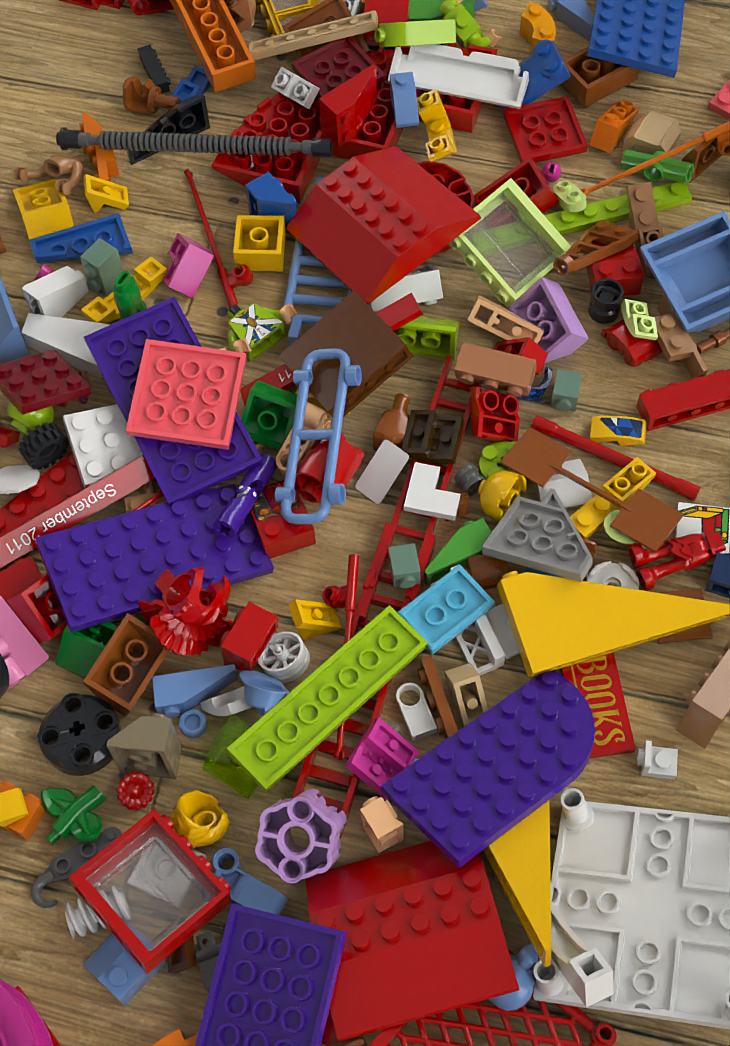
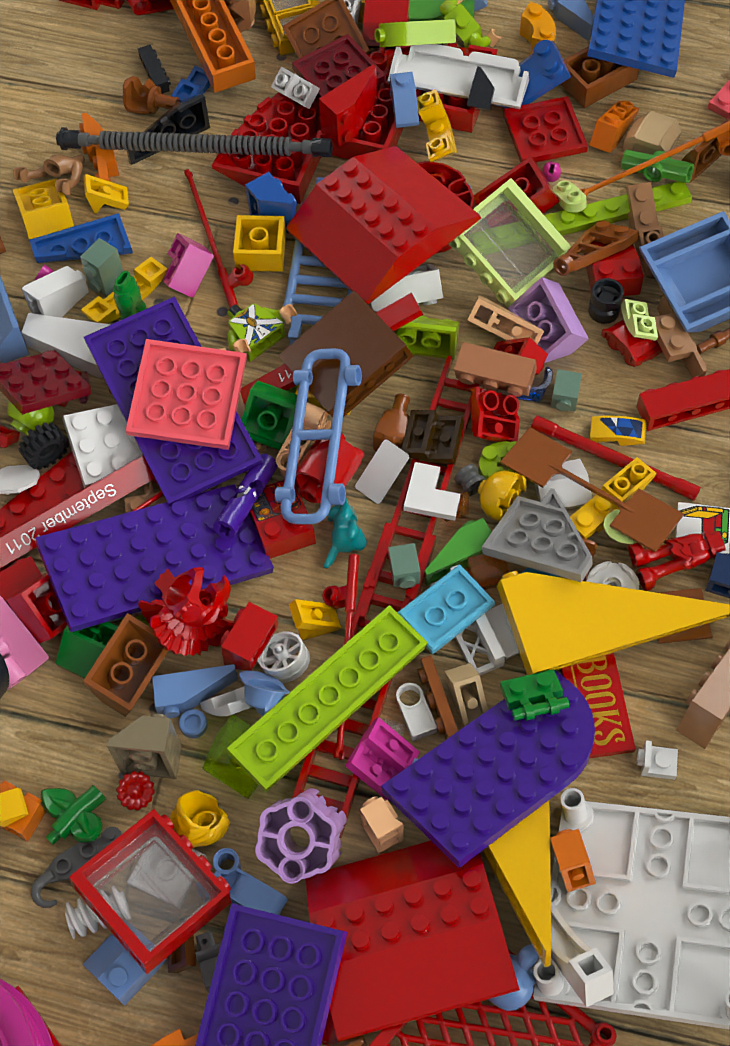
black piece [37,693,121,776] -> none
tan tile [249,10,378,60] -> none
none -> teal animal [323,498,367,569]
none -> black slope [467,66,495,112]
none -> green plate [500,669,570,721]
none -> orange brick [550,829,596,892]

